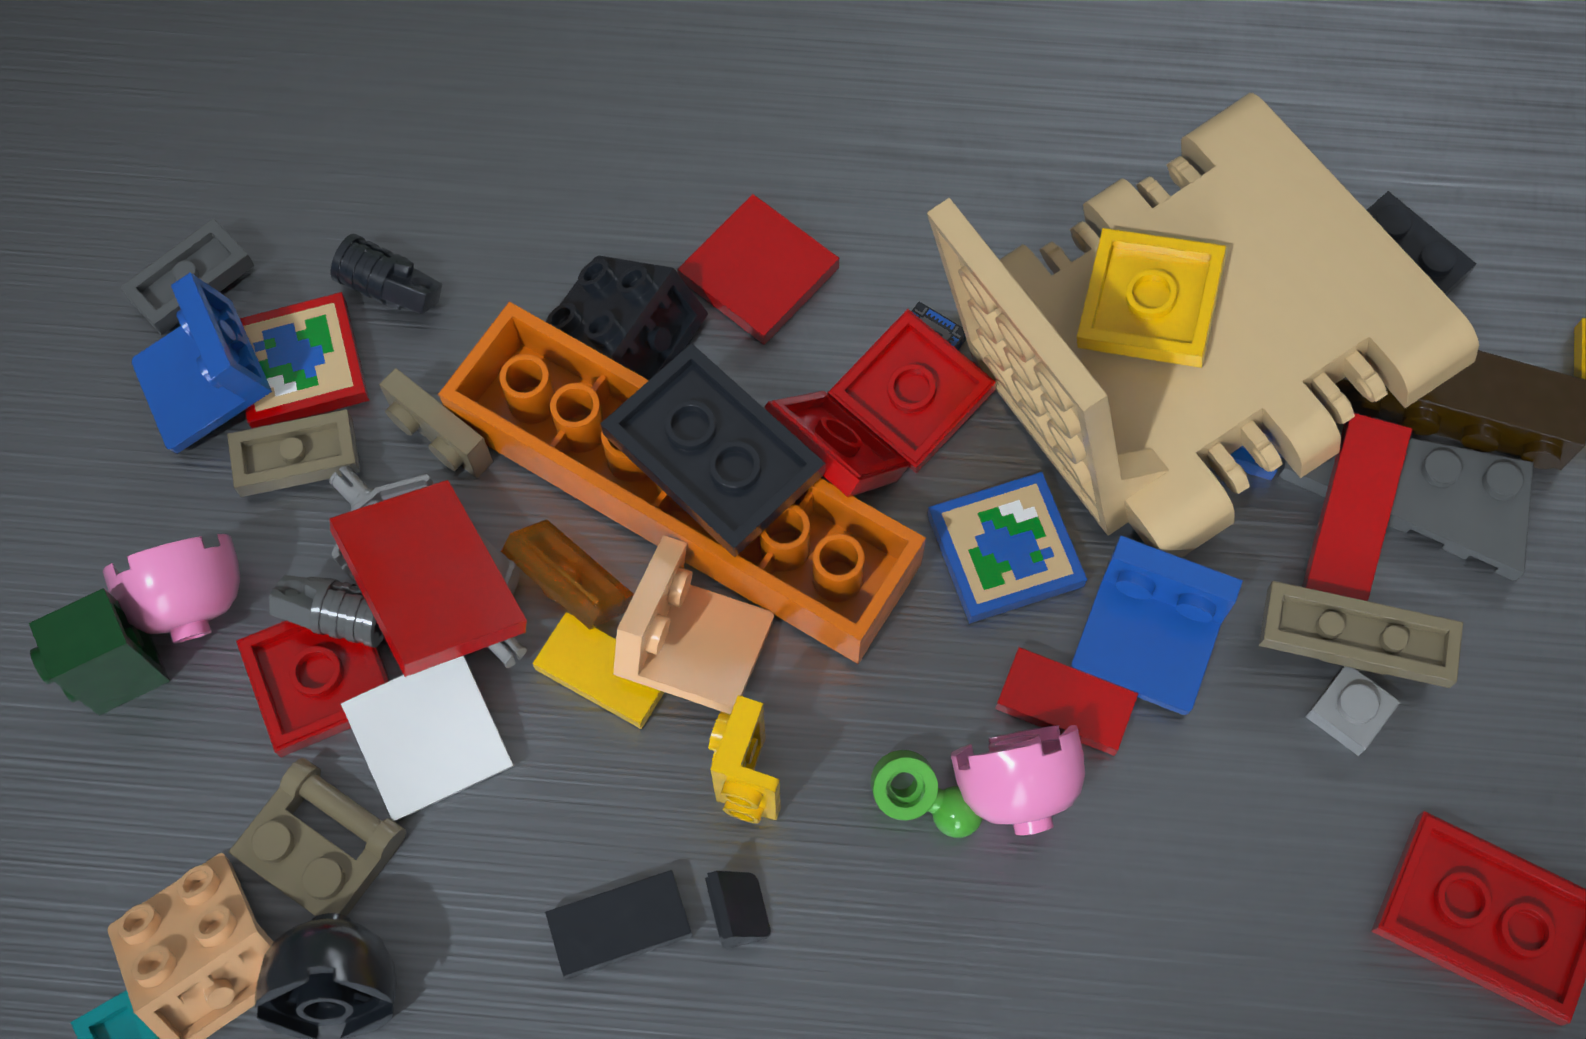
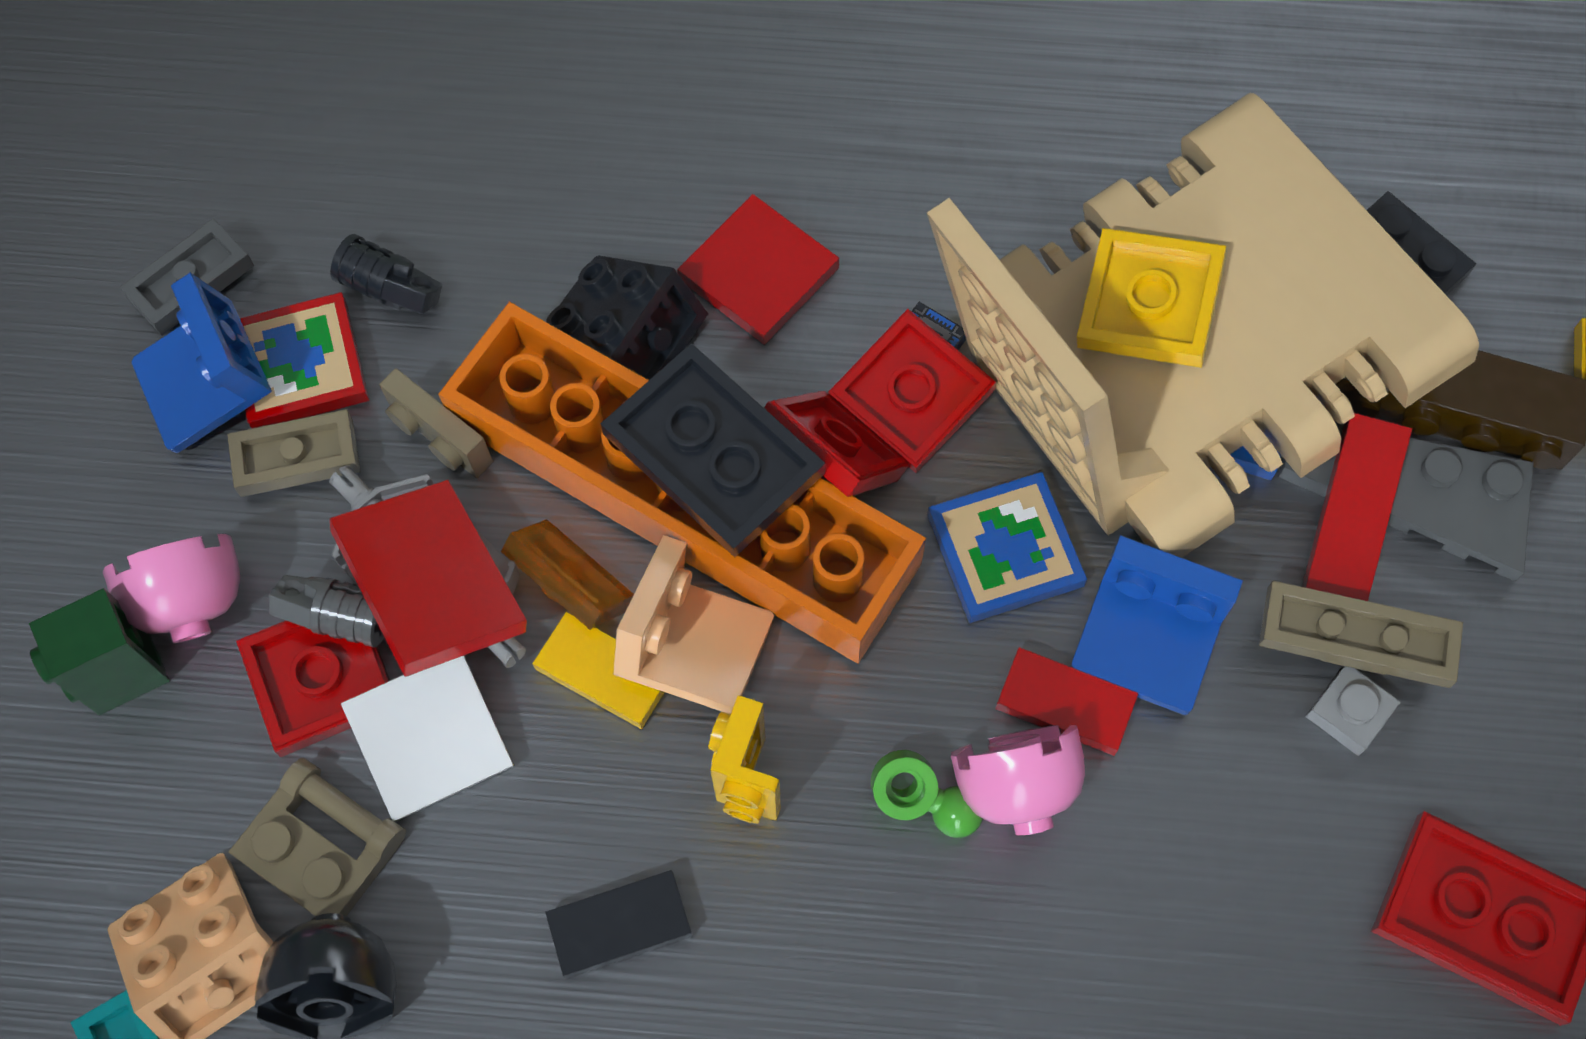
black slope [705,871,771,949] -> none

